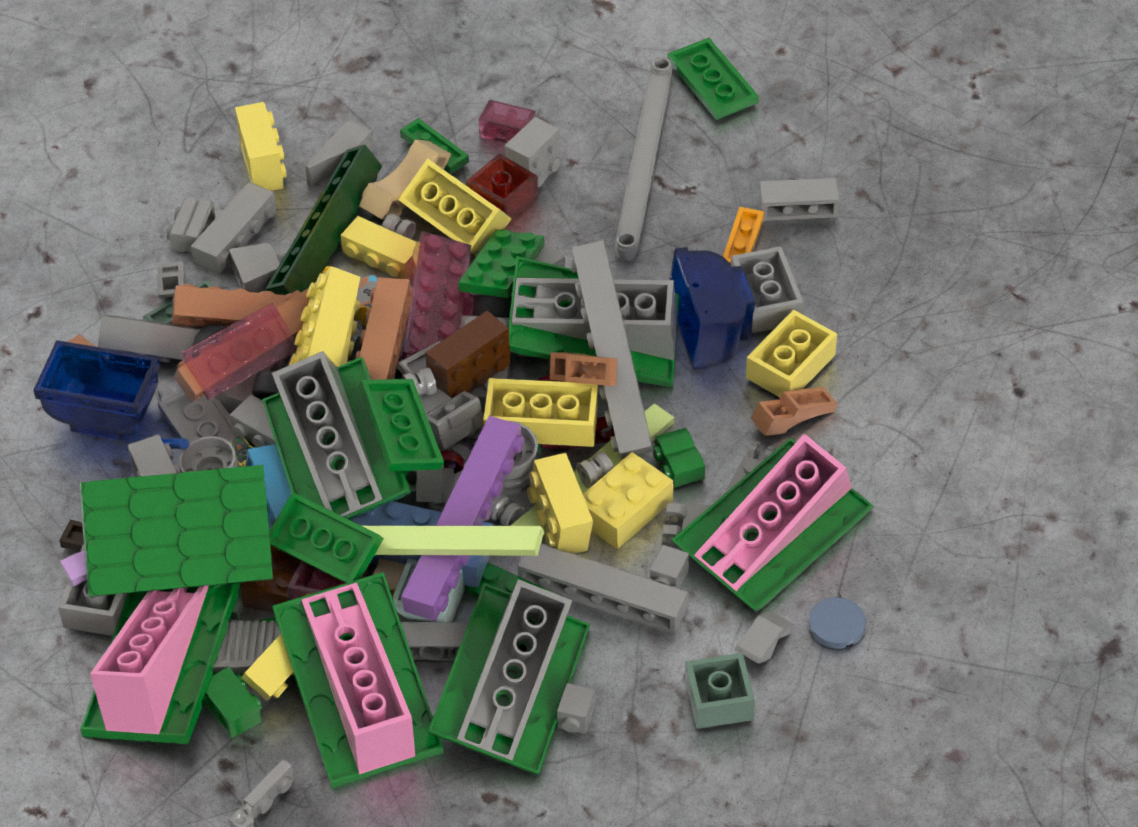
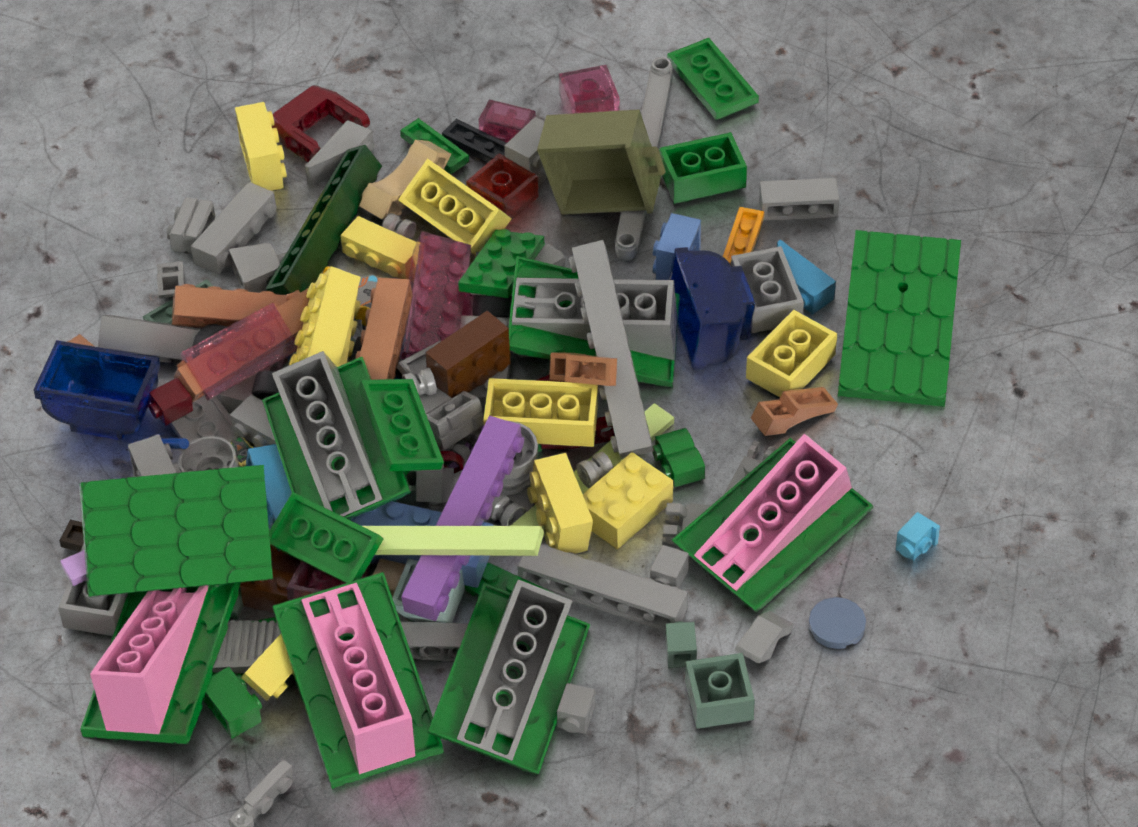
none -> dark red brick [148,378,193,426]
none -> dark red connector [272,85,370,162]
none -> black plate [442,118,507,169]
none -> olive container [537,109,666,215]
none -> clear pink brick [559,65,620,114]
none -> medium blue brick [652,213,701,292]
none -> green brick [659,132,747,204]
none -> sand green brick [665,621,697,668]
none -> dark azure slope [777,240,836,315]
none -> green piece [838,230,961,407]
none -> medium azure brick [896,512,940,561]

